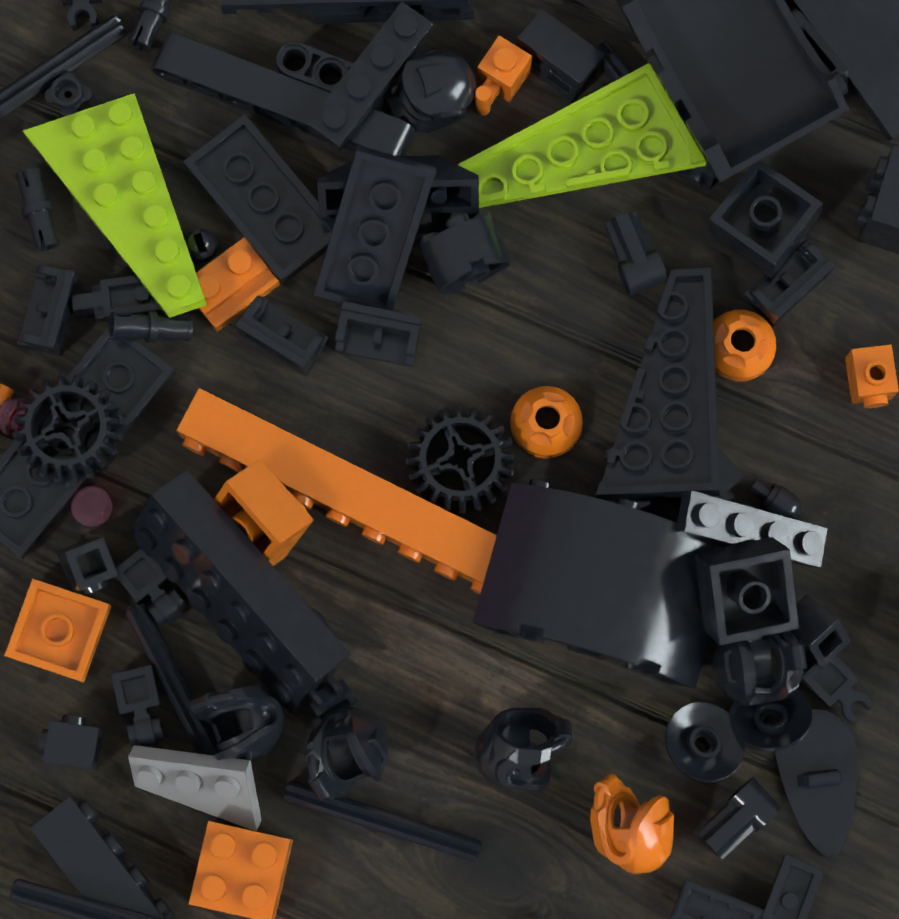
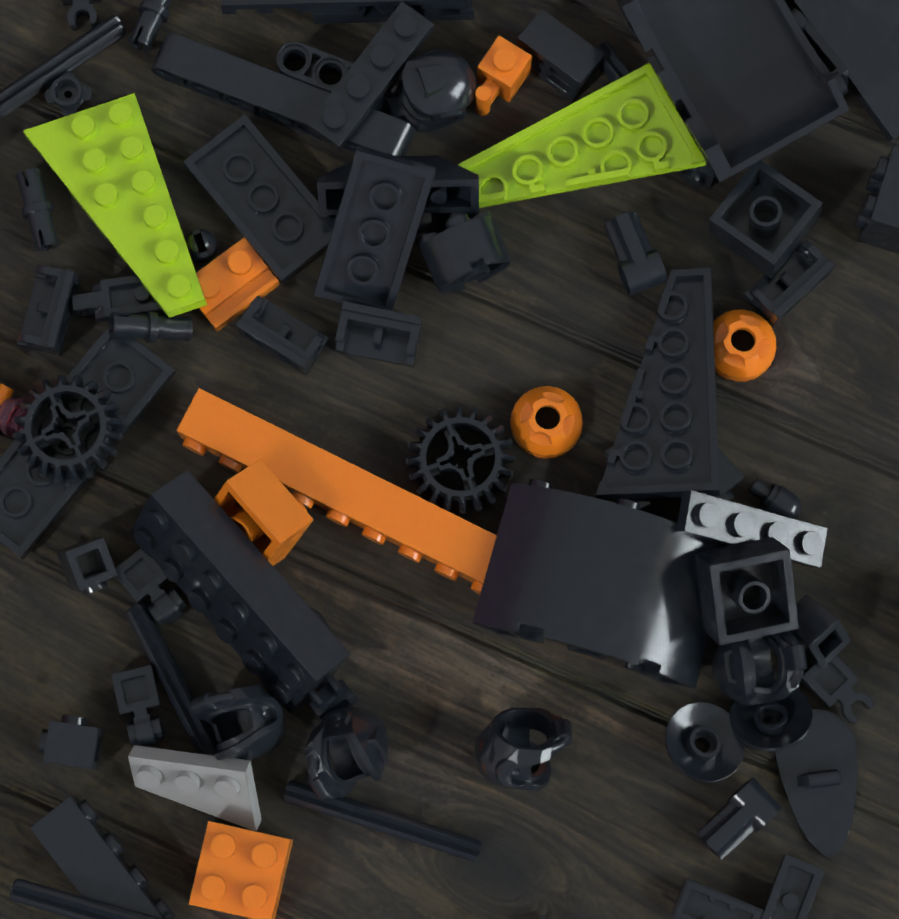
orange plate [4,579,111,683] -> none
clear pink plate [71,486,113,527] -> none
orange helmet [590,774,674,874] -> none
orange brick [845,344,899,408] -> none

